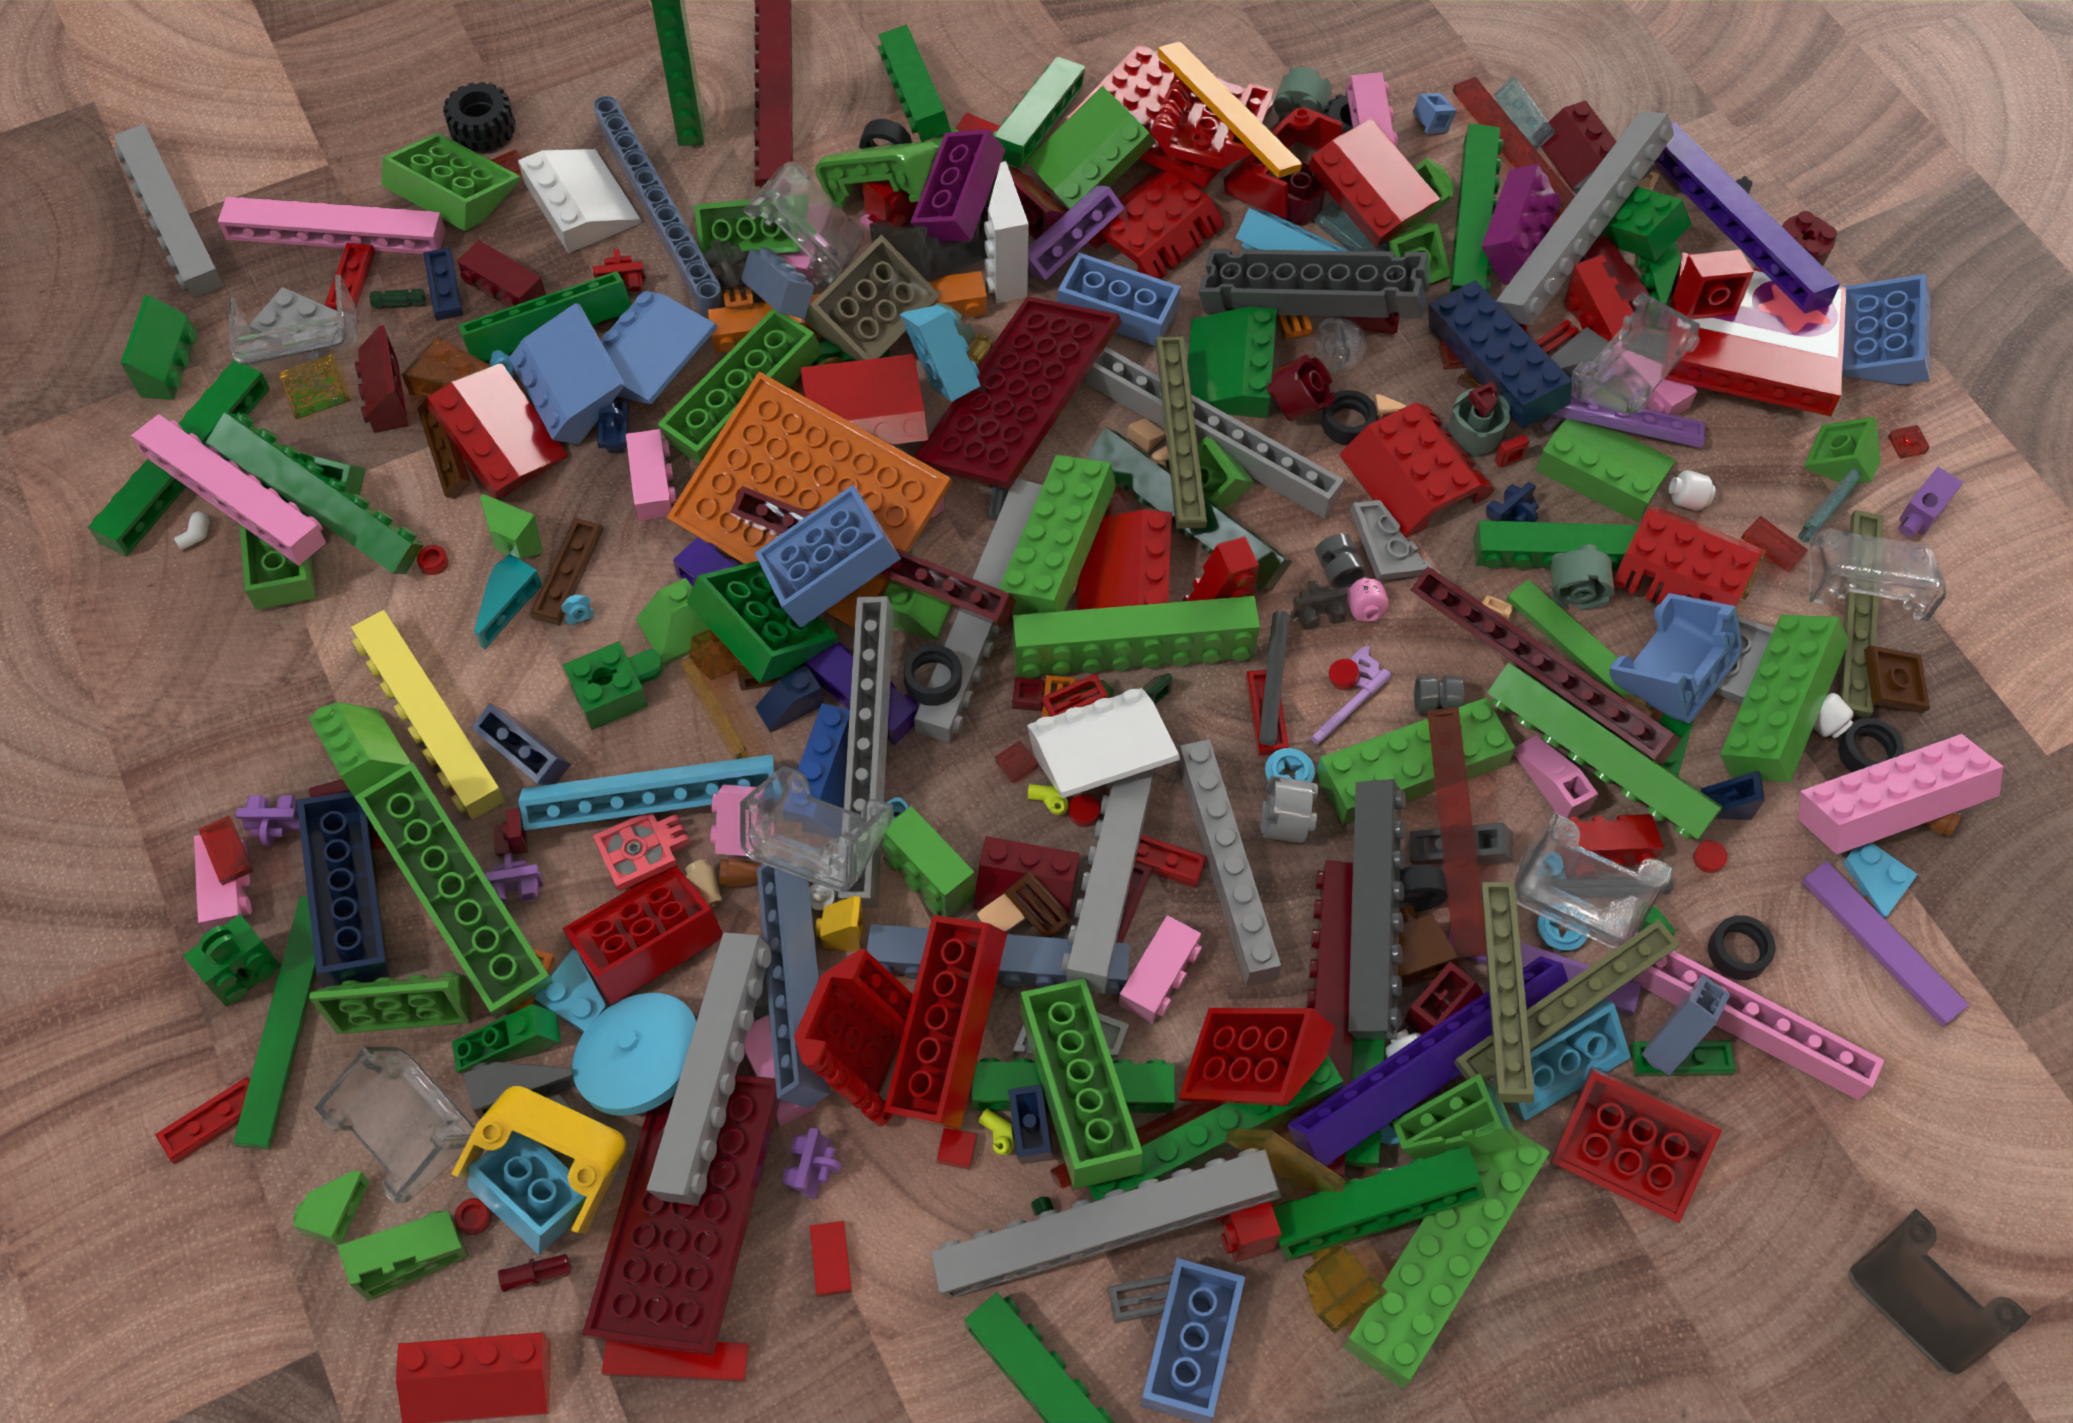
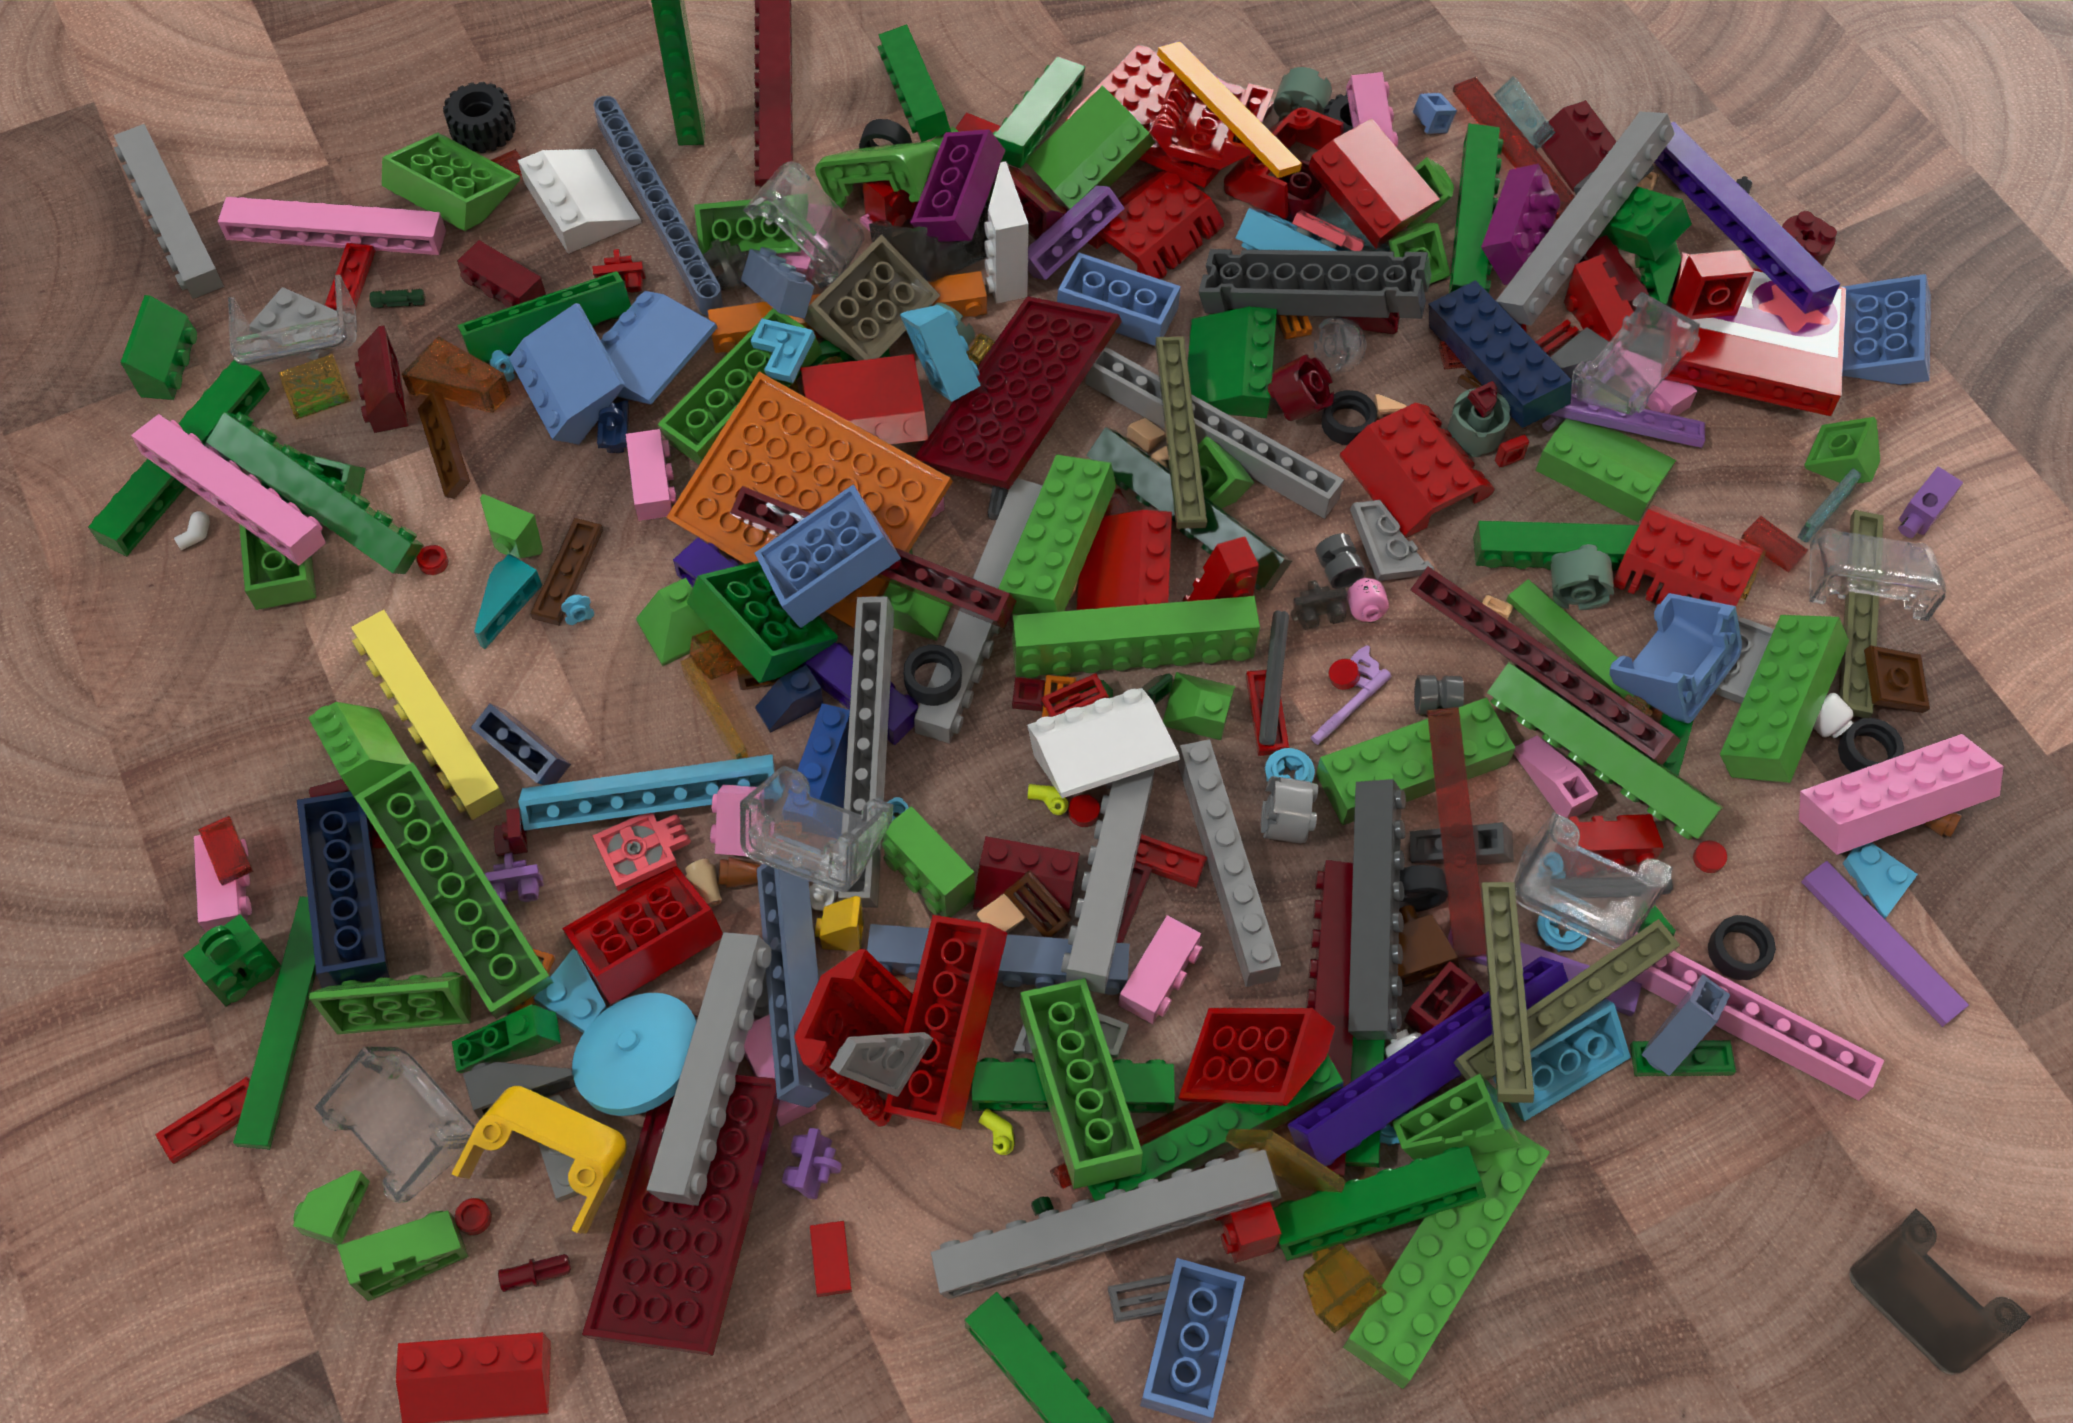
medium lavender hips [236,795,300,846] -> none
dark blue tile [423,247,464,321] -> none
red slope [427,363,568,500] -> none
medium azure slope [468,1131,587,1255] -> none
green brick [562,641,664,730] -> none
red tile [602,1341,749,1382] -> none
orange tile [723,287,753,308] -> none
red tile [937,1128,977,1170] -> none
clear red tile [995,741,1038,783] -> none
dark blue slope [1008,1084,1054,1164] -> none
dark blue hips [1486,482,1539,522] -> none
red slope [1551,1066,1722,1223] -> none
white head [1669,470,1716,511] -> none
dark blue slope [1701,771,1765,820] -> none
clear red plate [1888,425,1930,459] -> none
none -> medium azure plate [750,318,816,383]
none -> light grey wing [830,1032,933,1097]
none -> bright green slope [1163,672,1235,740]
none -> coral piece [1292,210,1365,251]

